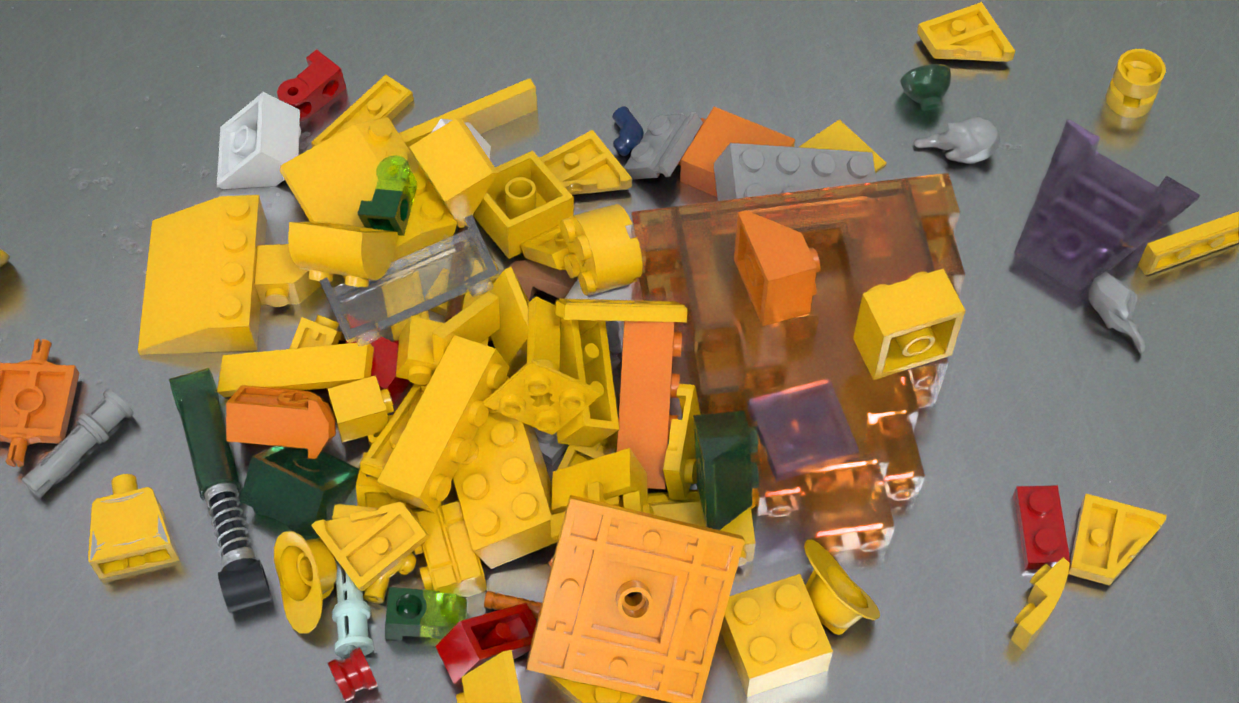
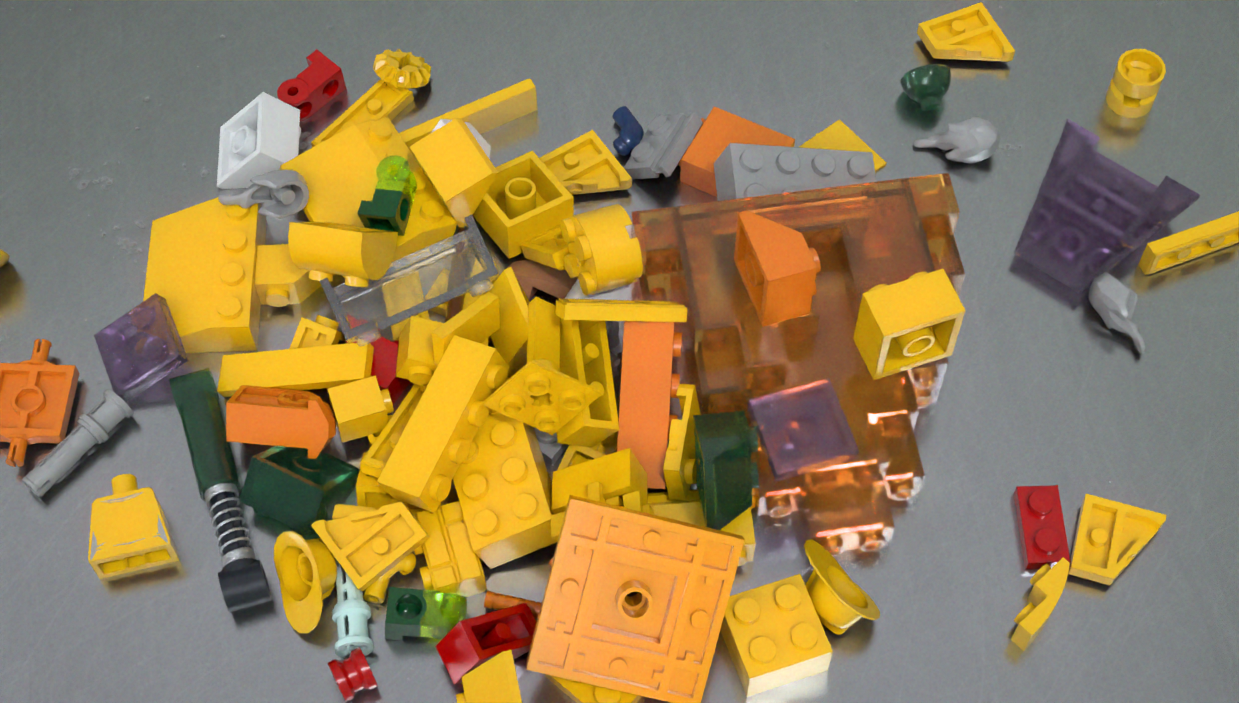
none -> clear purple plate [94,293,189,403]
none -> light grey piece [218,169,309,219]
none -> yellow gear [373,49,431,89]

